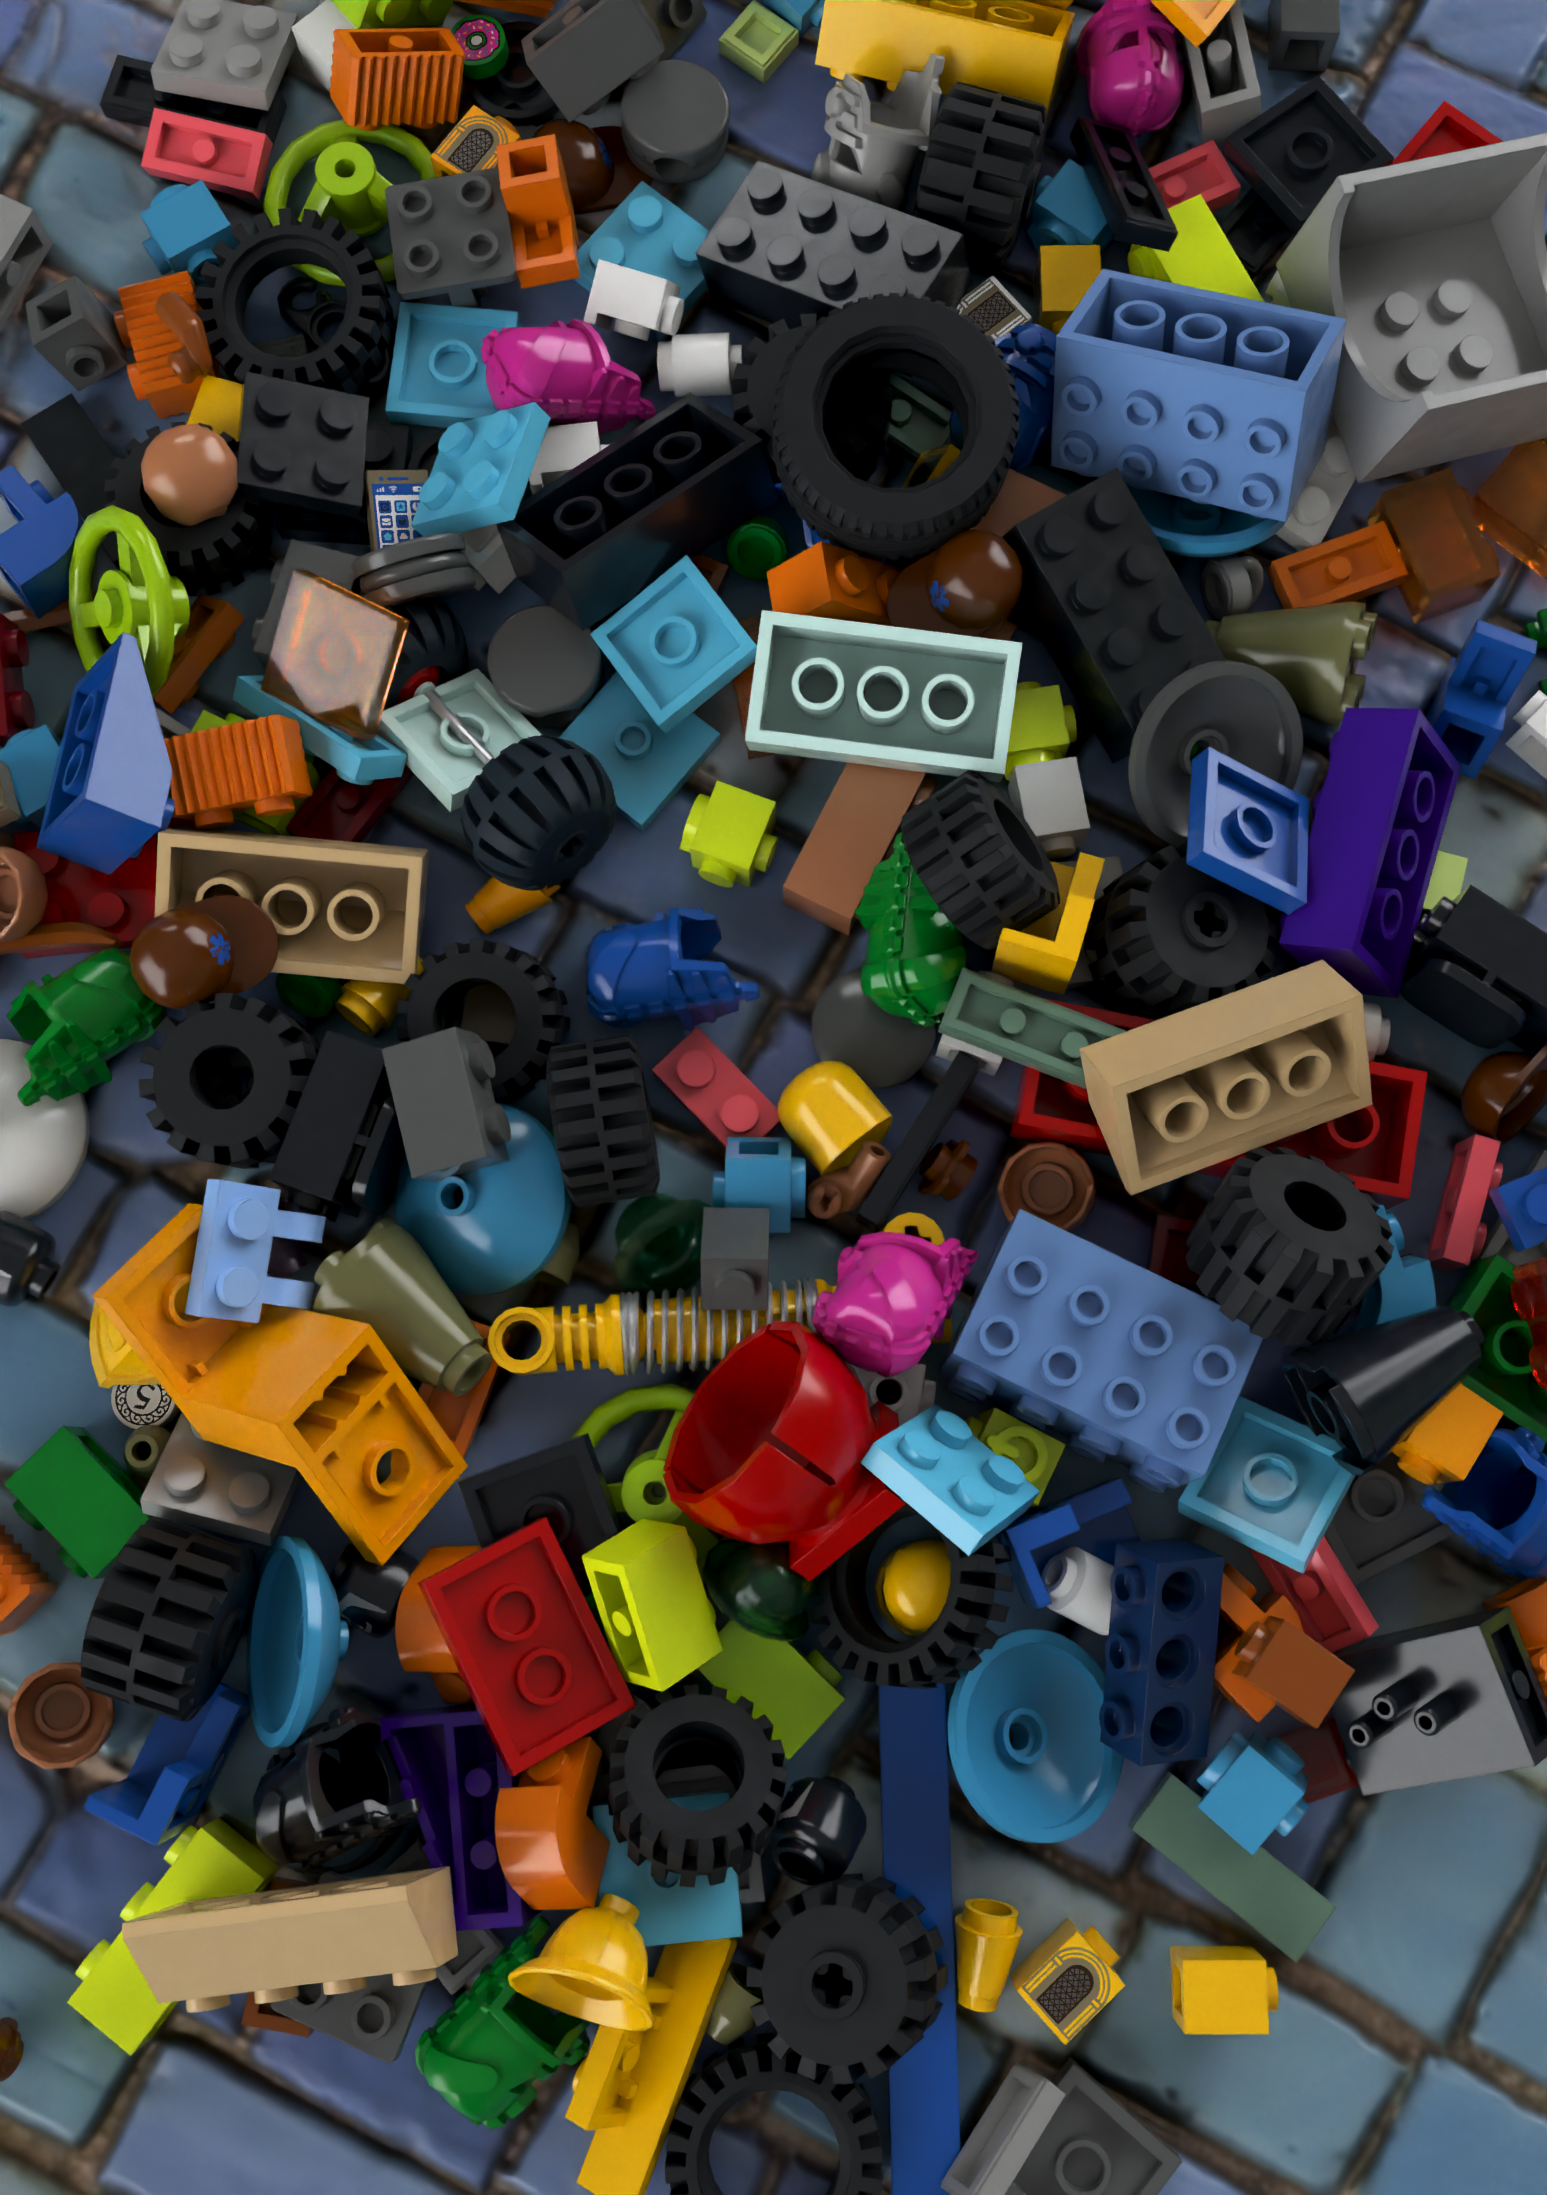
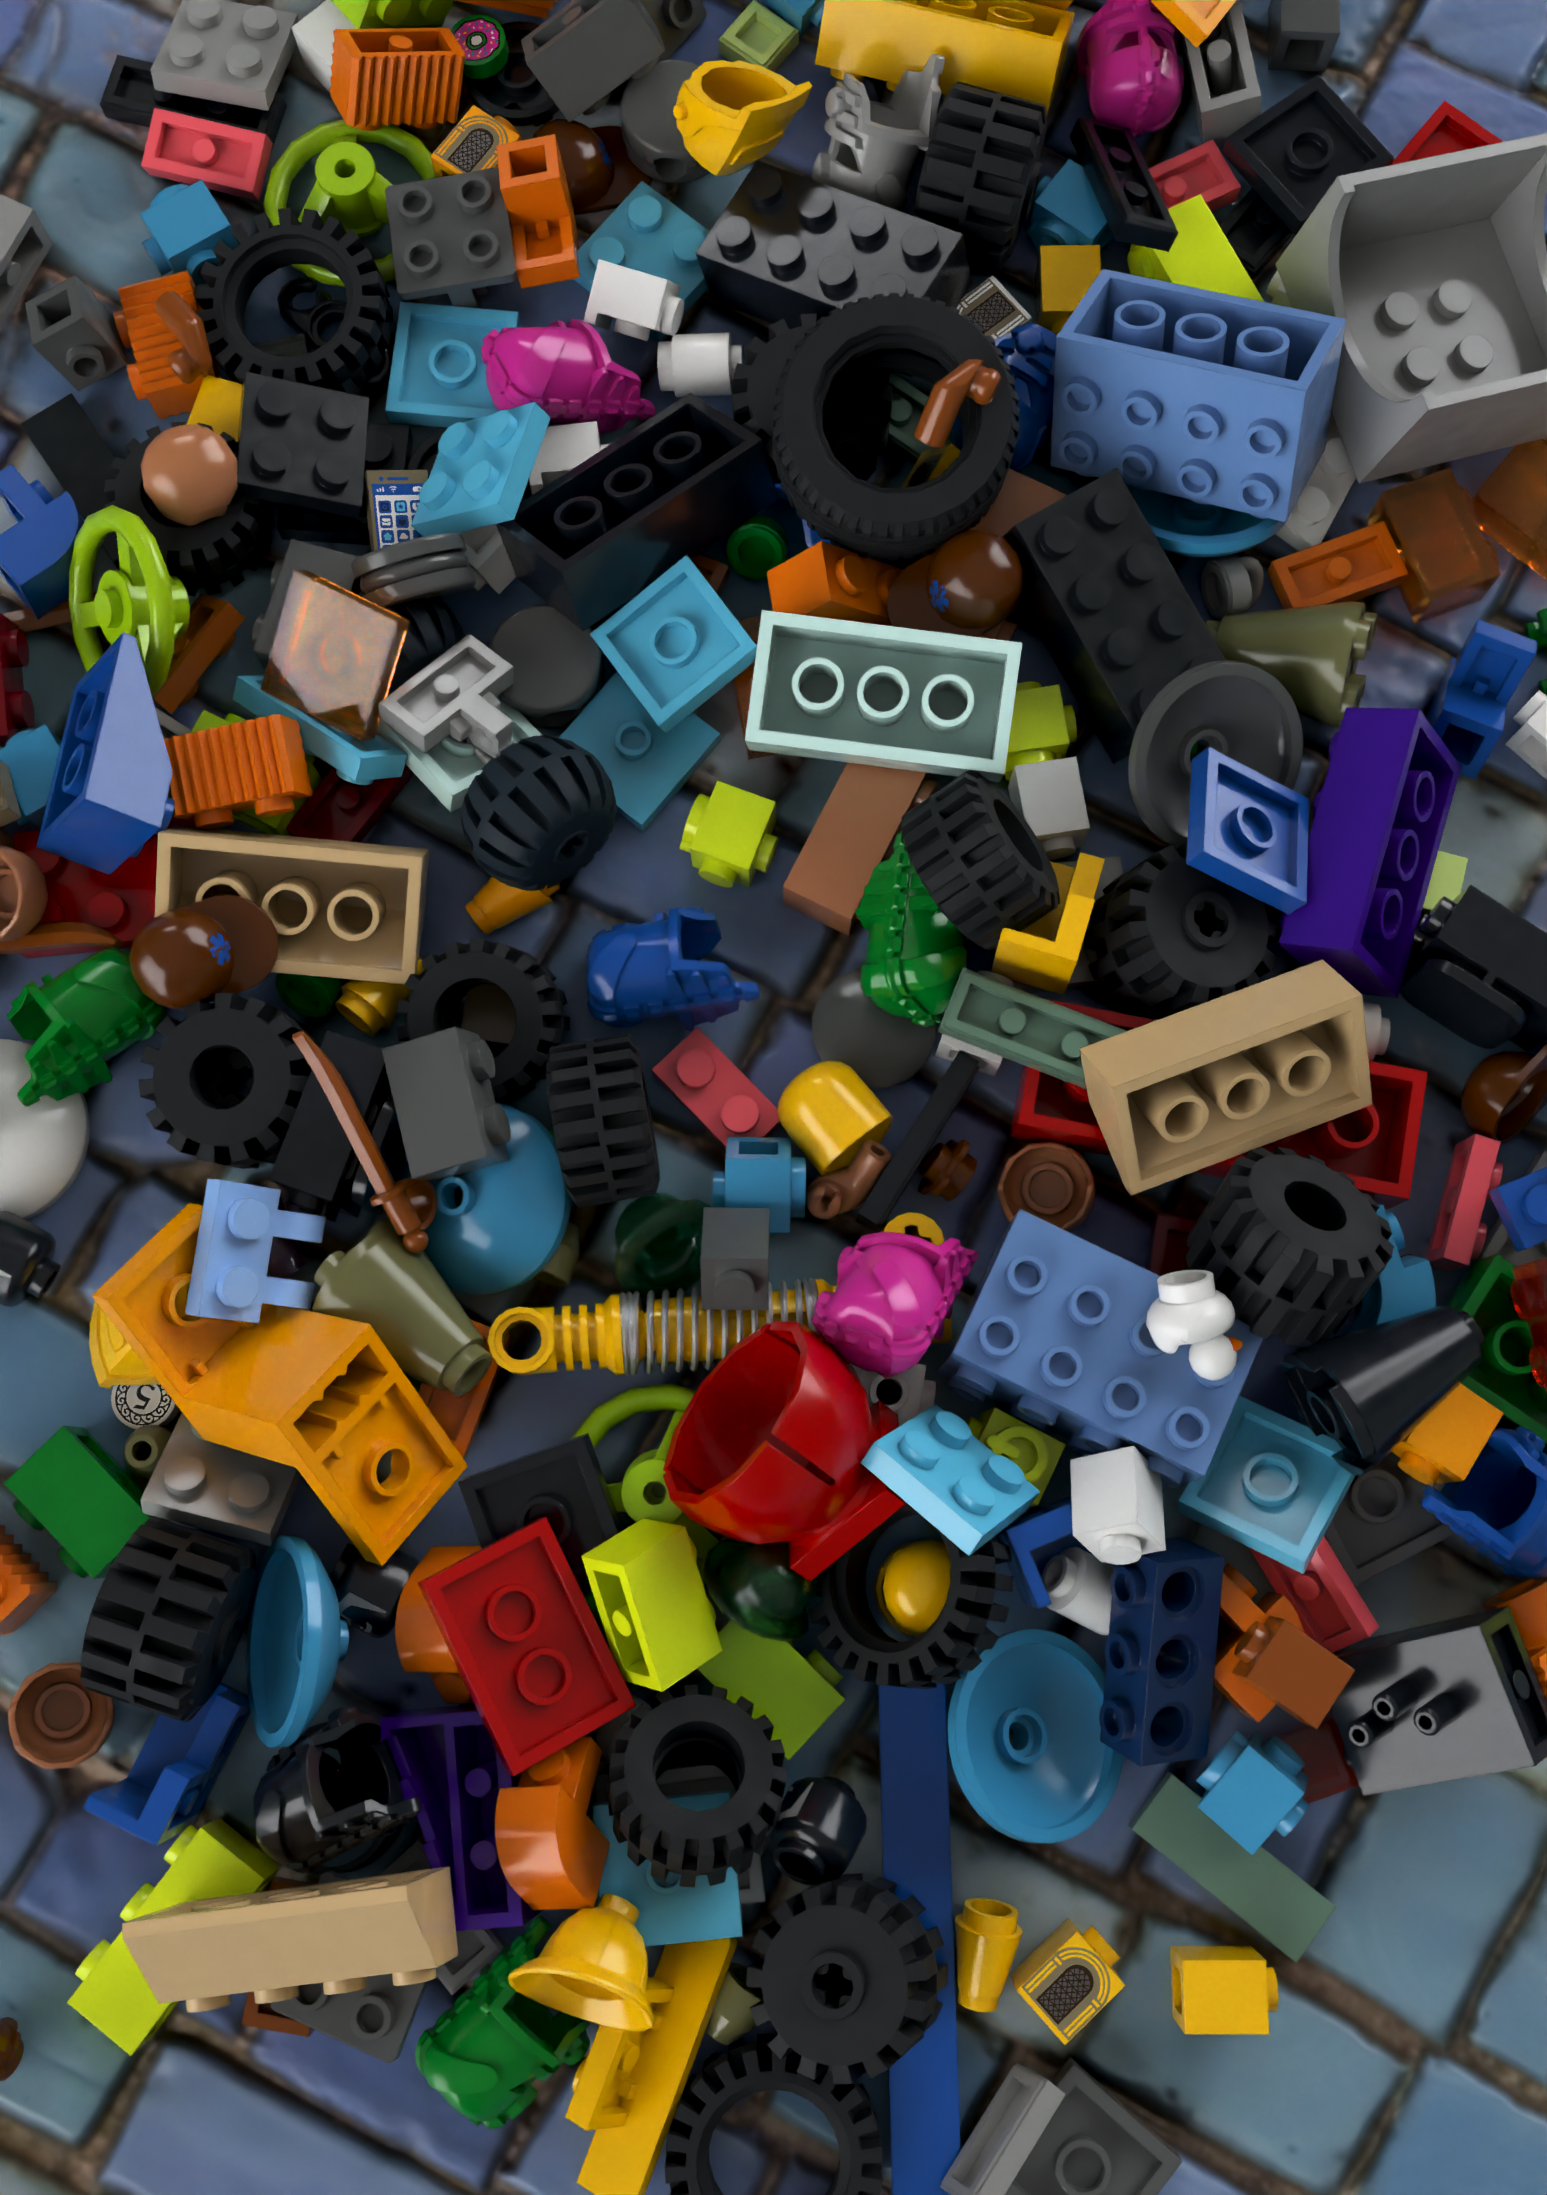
none -> dark orange sword [292,1031,437,1253]
none -> light grey hinge [378,634,514,758]
none -> yellow helmet [673,60,813,176]
none -> dark orange arm [914,359,1001,448]
none -> white brick [1070,1446,1166,1565]
none -> white animal [1146,1270,1243,1381]

